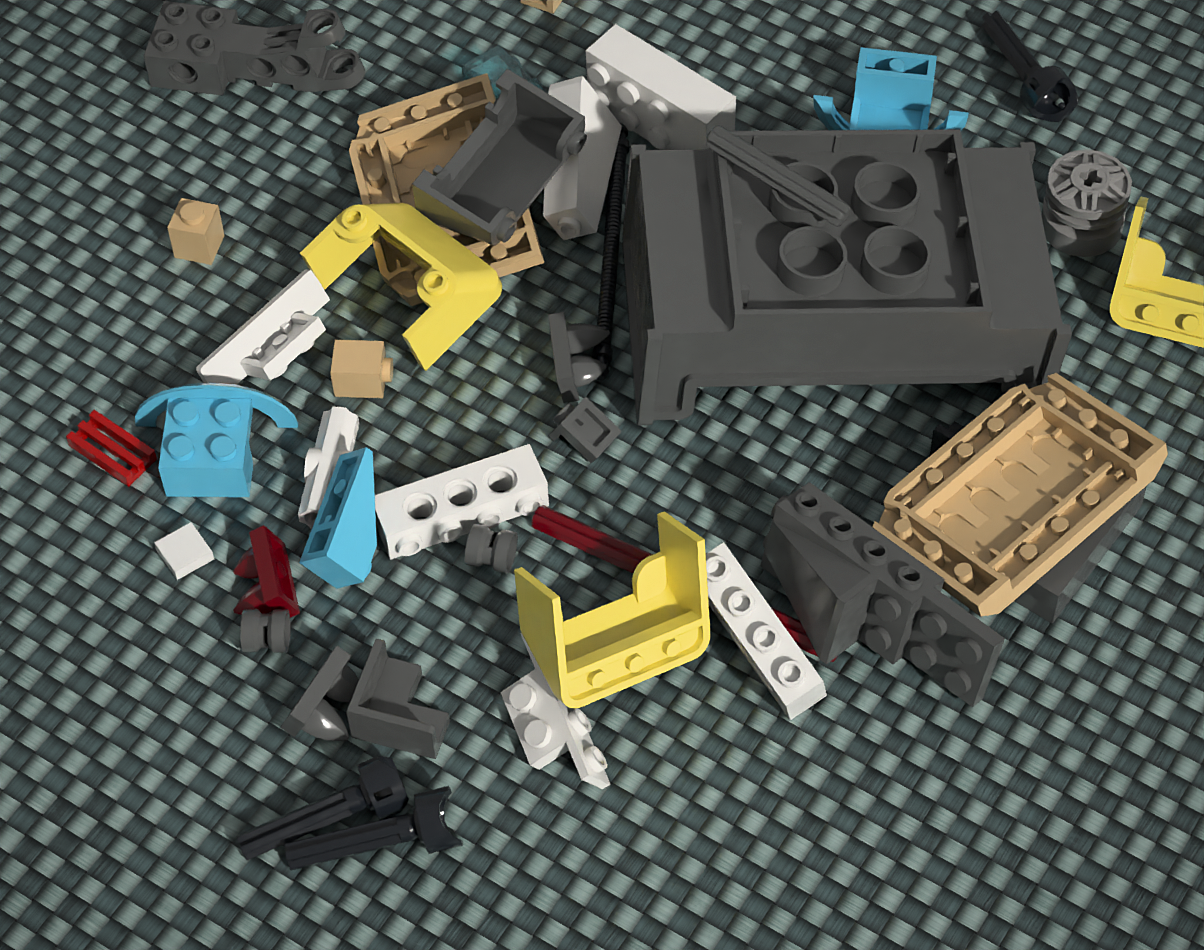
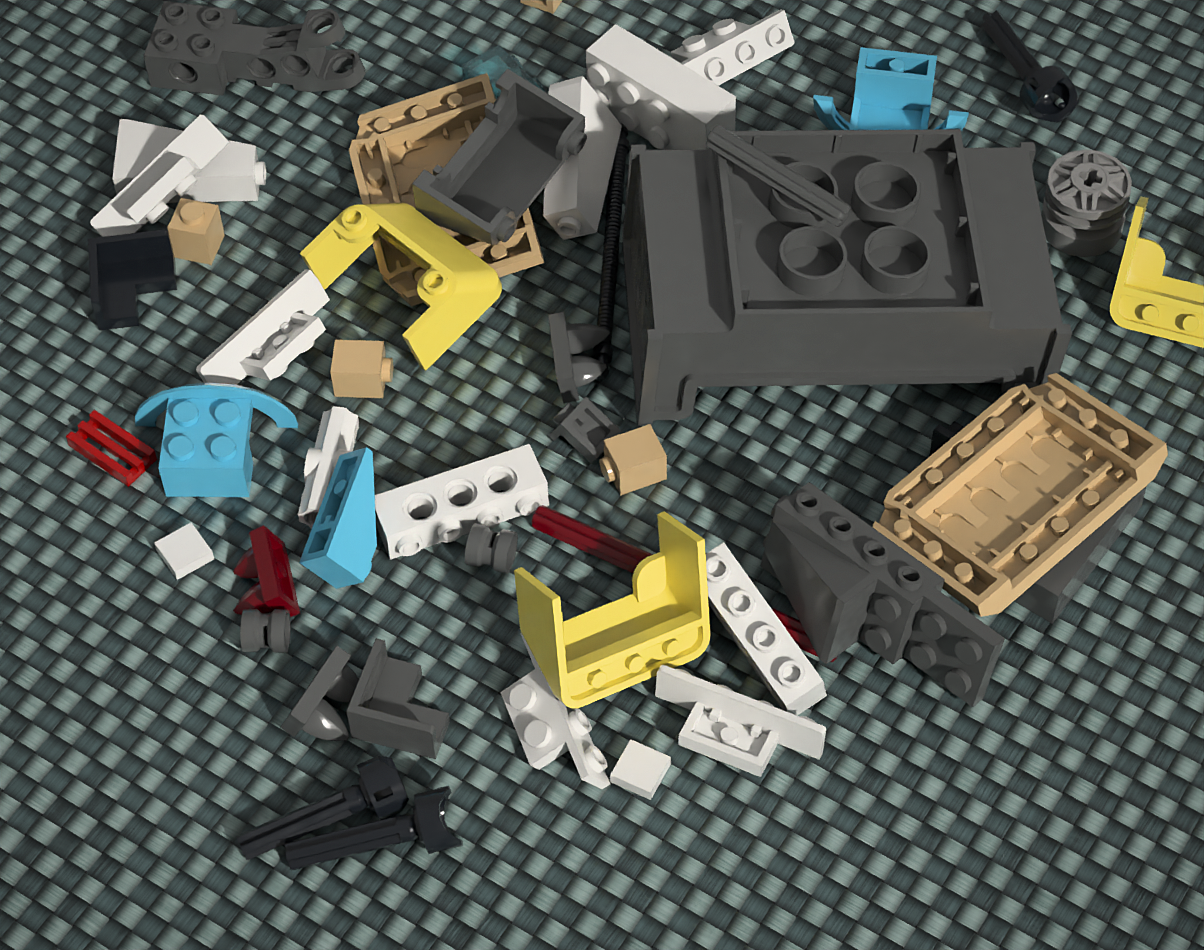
none -> black panel [88,229,177,331]
none -> white bracket [90,115,230,237]
none -> white slope [112,119,266,203]
none -> tan brick [599,424,667,496]
none -> white tile [610,739,671,800]
none -> white bracket [655,665,826,777]
none -> white bracket [670,9,794,86]

